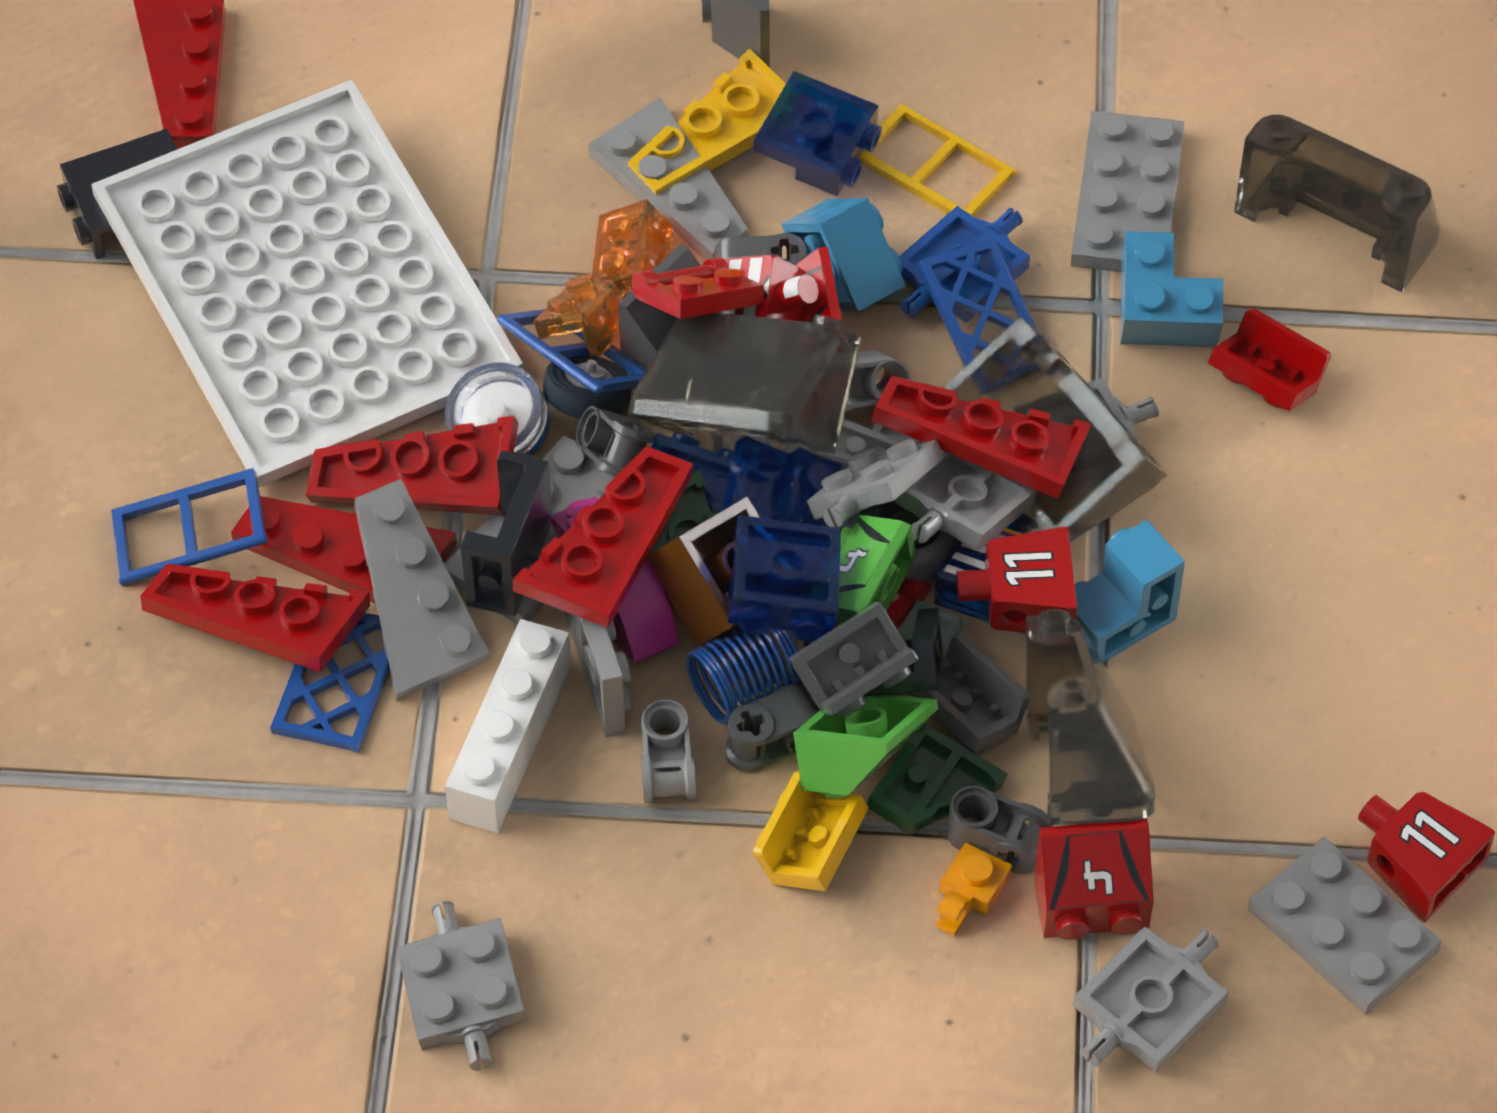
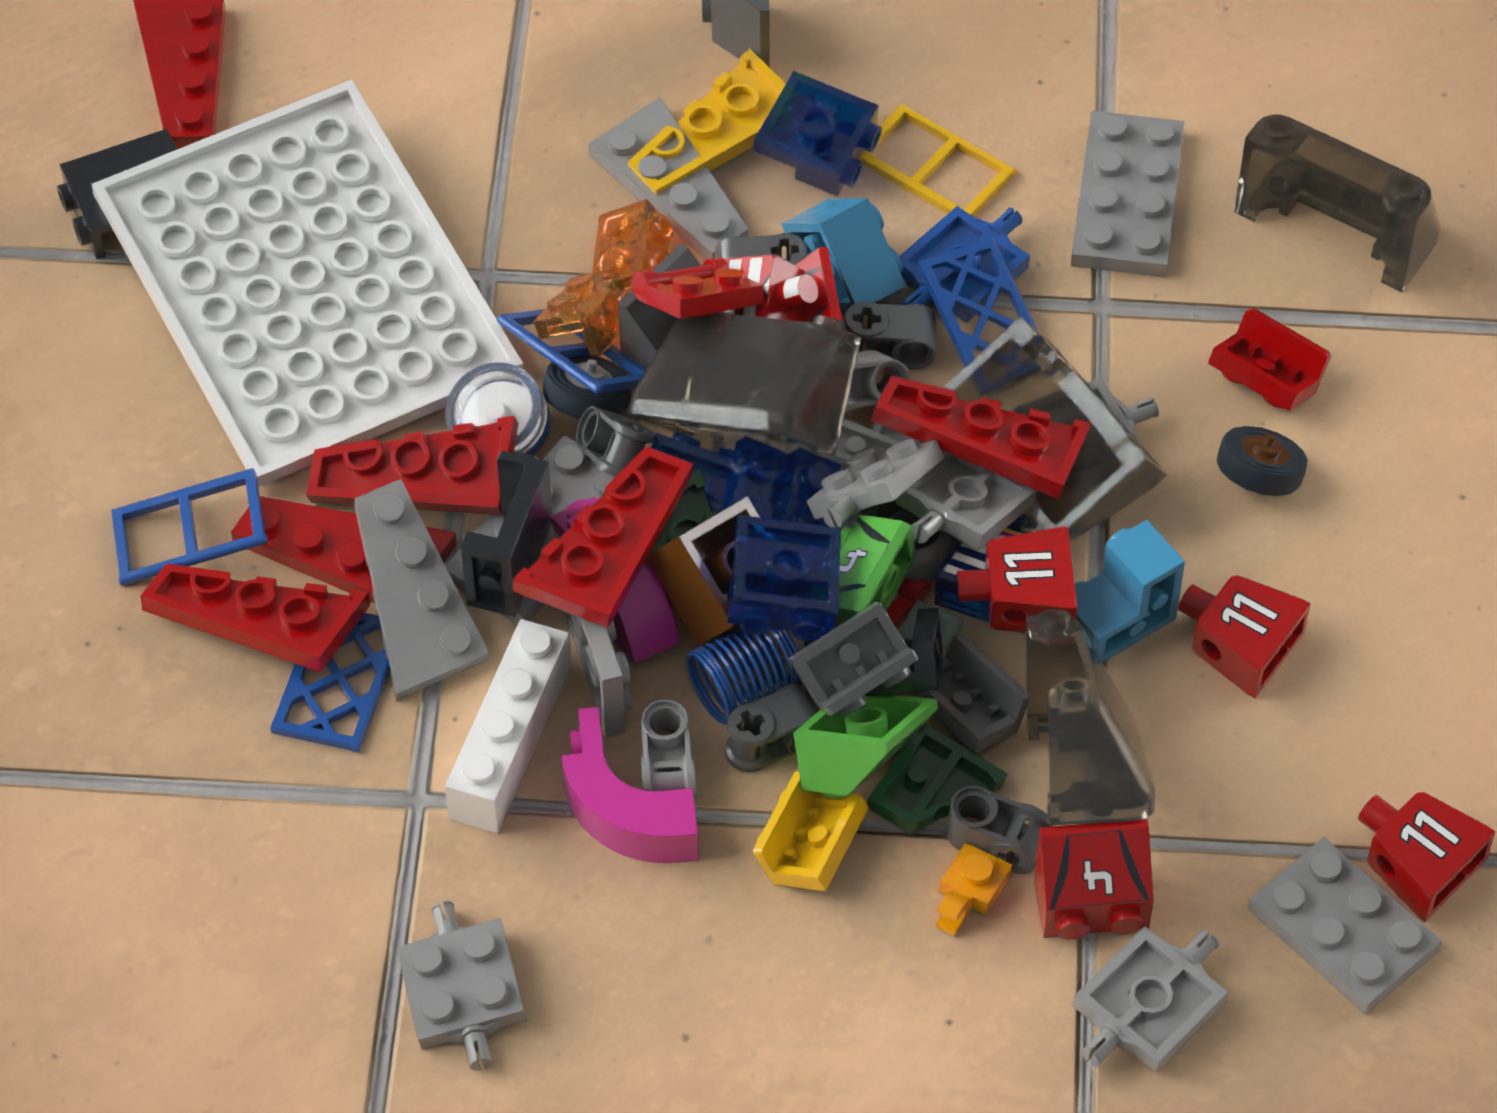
dark azure brick [1120,231,1223,347] -> none
none -> dark pink arch [561,707,699,863]
none -> dark grey piece [842,302,936,369]
none -> red torso [1178,575,1311,698]
none -> black wheel [1217,426,1308,496]

